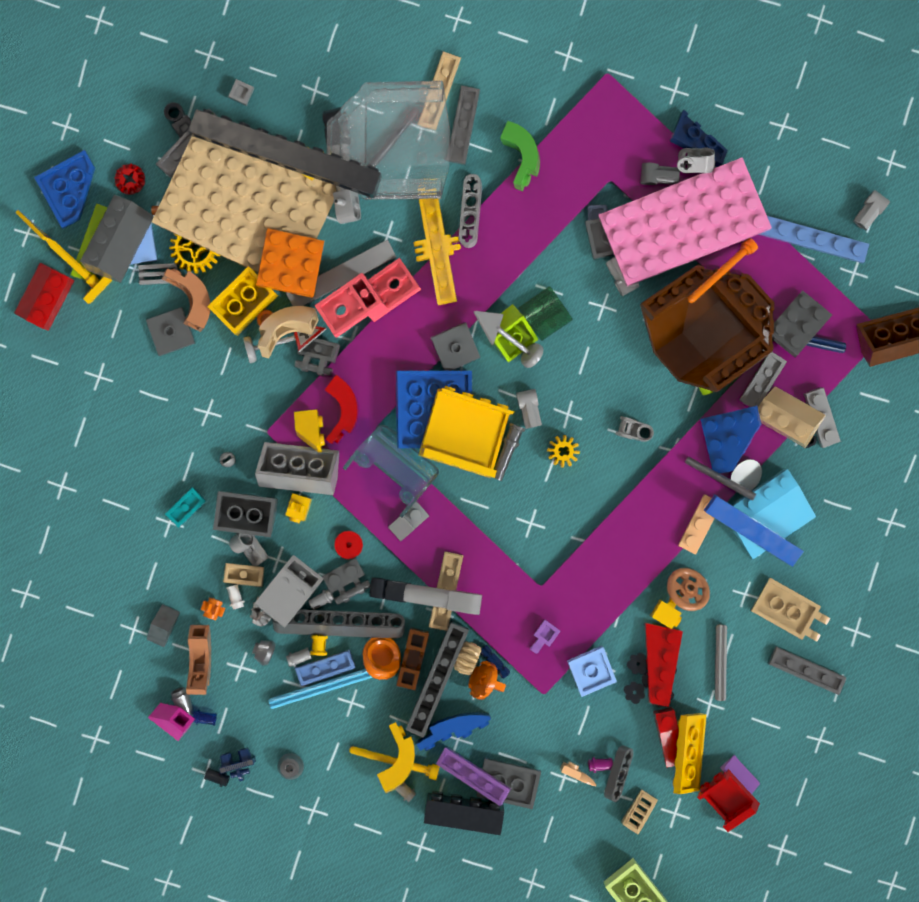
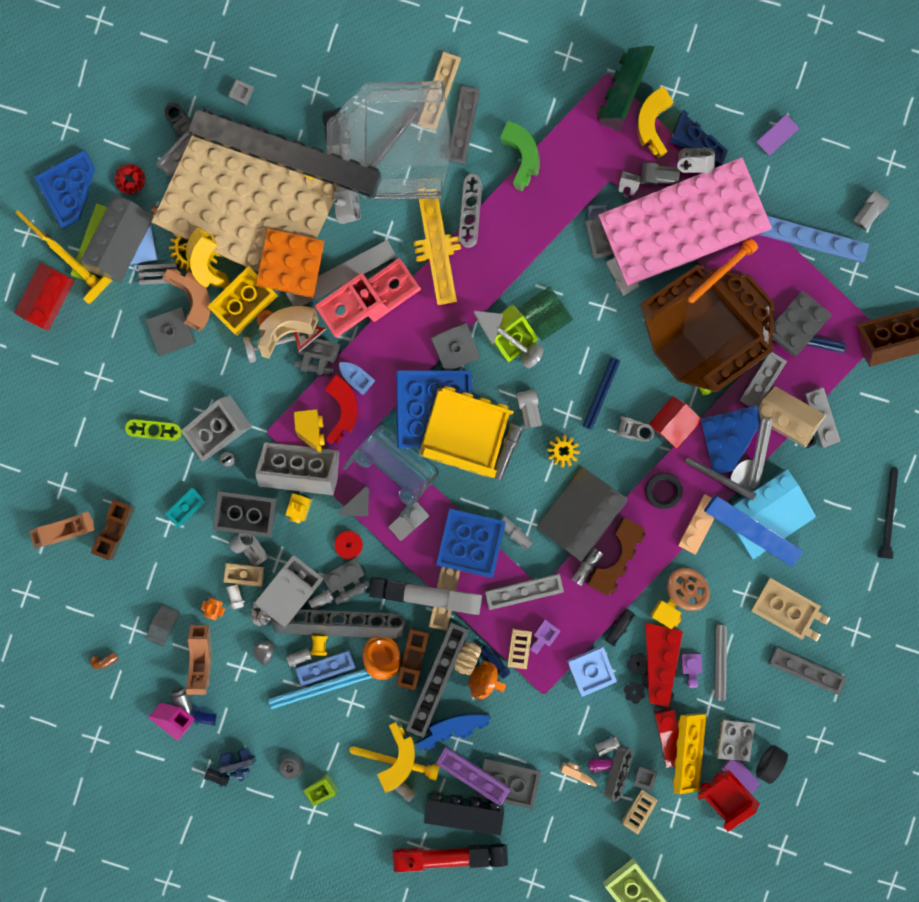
none -> nougat arch [29,512,94,549]
none -> dark orange arm [89,652,119,669]
none -> reddish brown arch [91,499,136,561]
none -> lime beam [125,419,182,441]
none -> light grey slope [181,395,252,462]
none -> yellow arch [186,227,231,289]
none -> lime slope [303,773,338,806]
none -> dark grey slope [338,486,370,516]
none -> medium blue plate [339,362,375,395]
none -> red piece [392,843,508,872]
none -> blue plate [436,508,506,579]
none -> light grey tile [485,573,564,610]
none -> light grey pin [501,516,533,551]
none -> tan slope [508,628,532,669]
none -> dark grey slope [536,467,628,562]
none -> light grey pin [571,548,603,586]
none -> dark blue axle [583,357,620,430]
none -> reddish brown arch [587,517,646,596]
none -> light grey pin [595,736,621,756]
none -> dark green slope [597,45,655,132]
none -> black pin [604,608,636,647]
none -> light grey tile [619,171,641,196]
none -> dark grey plate [633,766,658,791]
none -> yellow arch [637,86,674,159]
none -> black tyre [645,473,683,509]
none -> slope [648,396,701,449]
none -> medium lavender plate [681,654,702,688]
none -> light grey hinge [715,718,755,761]
none -> light grey axle [748,417,773,489]
none -> black tyre [756,745,788,784]
none -> medium lavender slope [757,114,799,156]
none -> black piece [877,467,898,559]

